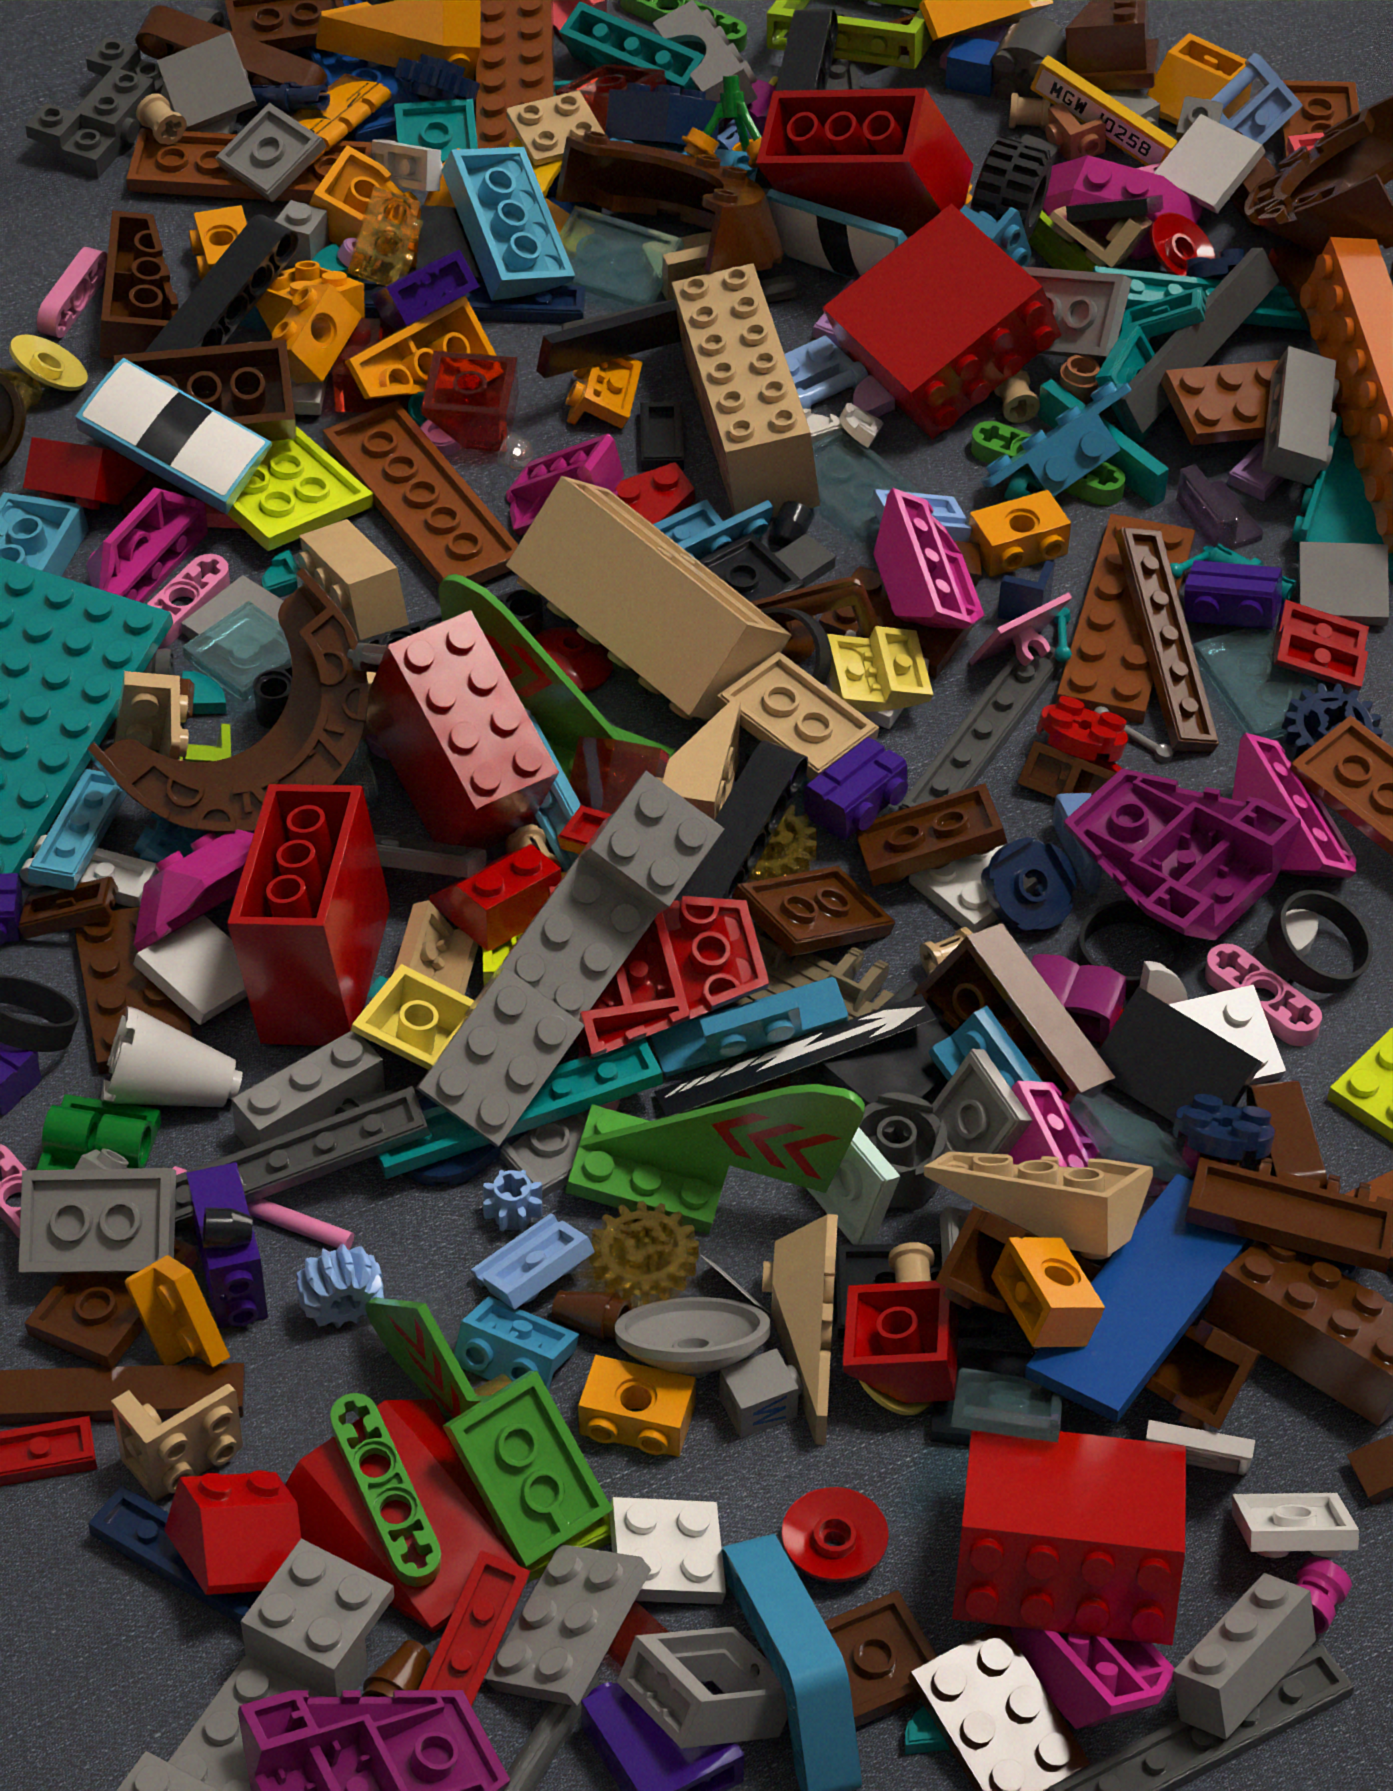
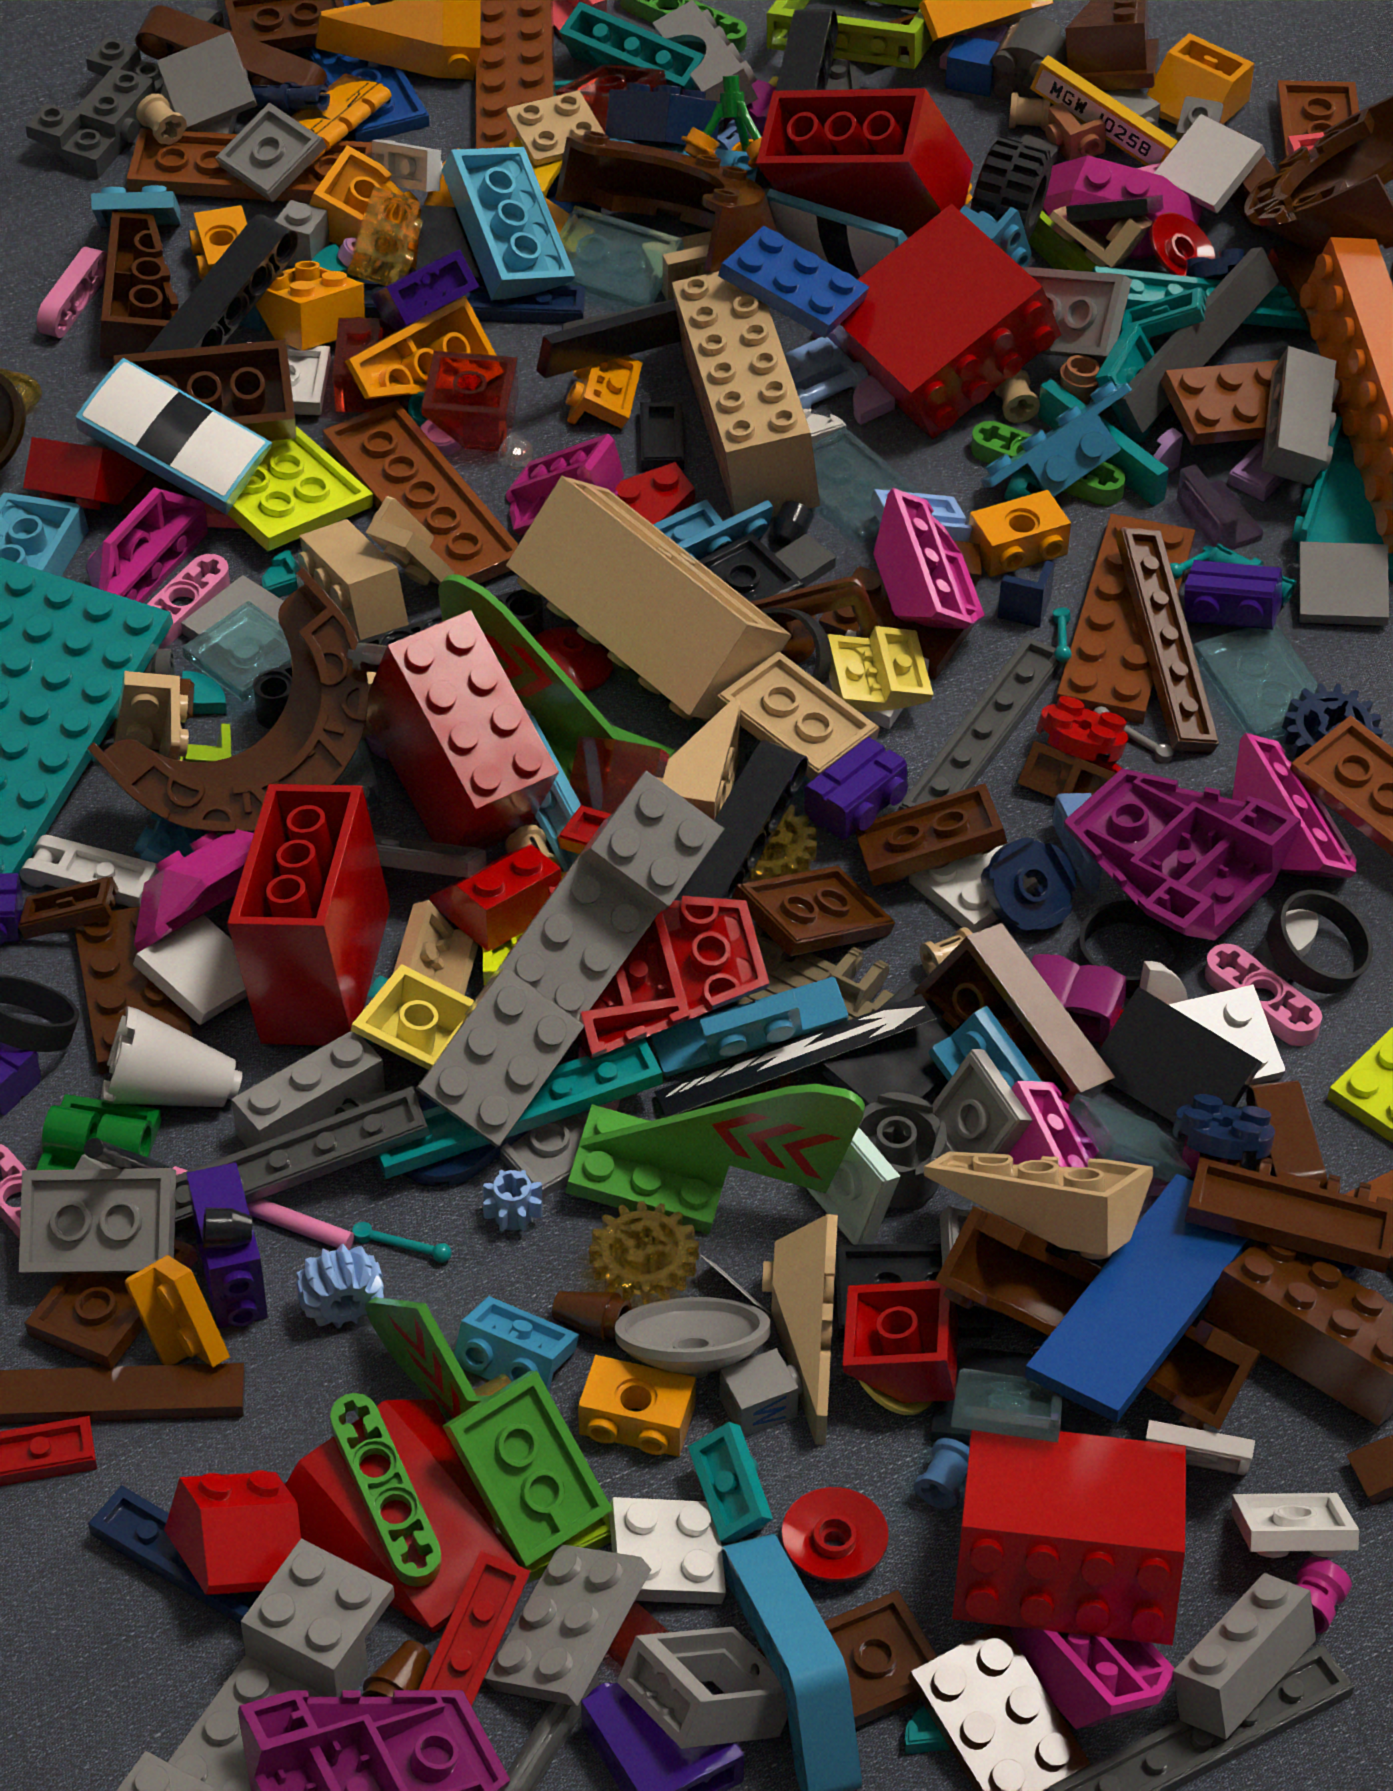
light yellow dish [9,334,88,391] -> none
medium azure tile [28,769,127,890] -> none
tan bracket [111,1384,243,1502] -> none
light orange brick [271,283,362,383] -> none
dark blue gear [394,54,480,102] -> none
teal plate [394,99,478,164] -> none
light blue plate [471,1213,595,1310] -> none
white tile [839,403,884,448] -> none
tan bush [888,1242,934,1283] -> none
bright pink piece [968,592,1072,666] -> none
light orange brick [991,1237,1105,1347] -> none
light blue plate [1206,53,1303,144] -> none
red slope [1274,600,1369,691] -> none
none -> black bar [84,1138,170,1169]
none -> medium azure plate [91,185,181,227]
none -> teal hinge [352,1222,452,1263]
none -> tan bracket [366,496,455,586]
none -> teal tile [688,1422,773,1544]
none -> blue plate [718,226,869,338]
none -> medium blue bush [914,1438,969,1510]
none -> lavender tile [1153,427,1183,473]

